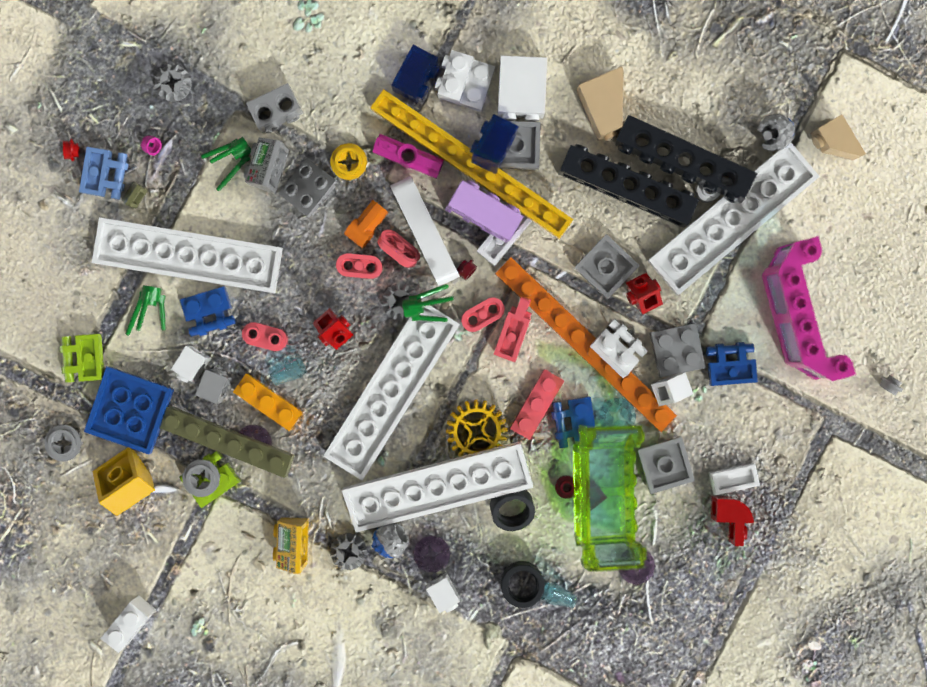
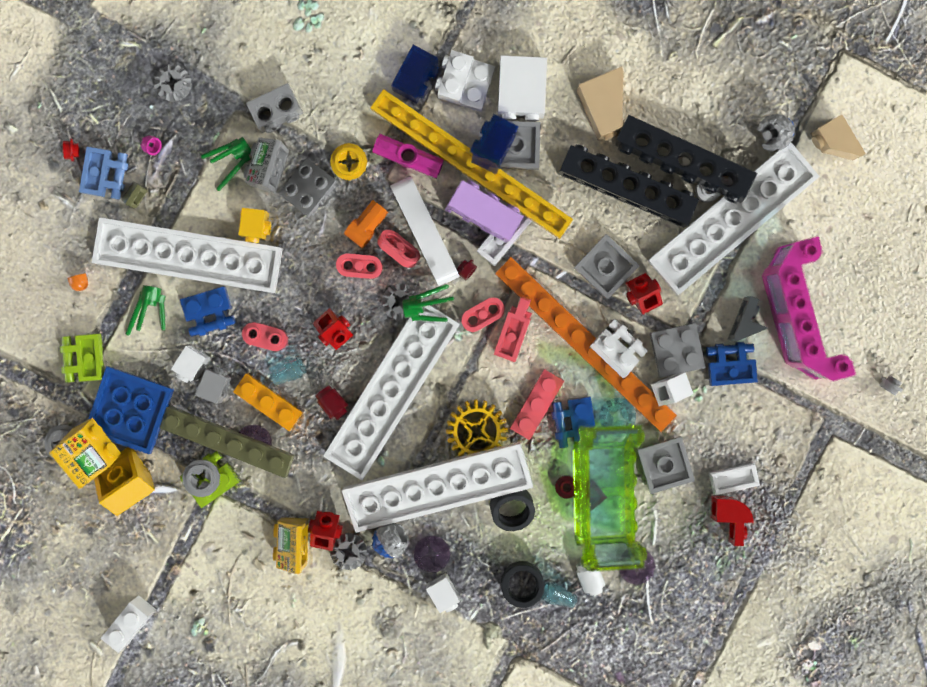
none -> yellow slope [49,418,121,489]
none -> orange hinge [67,273,88,291]
none -> yellow brick [239,208,271,243]
none -> red brick [308,511,343,551]
none -> dark red brick [315,385,349,420]
none -> white brick [576,559,605,596]
none -> dark grey slope [728,296,767,341]

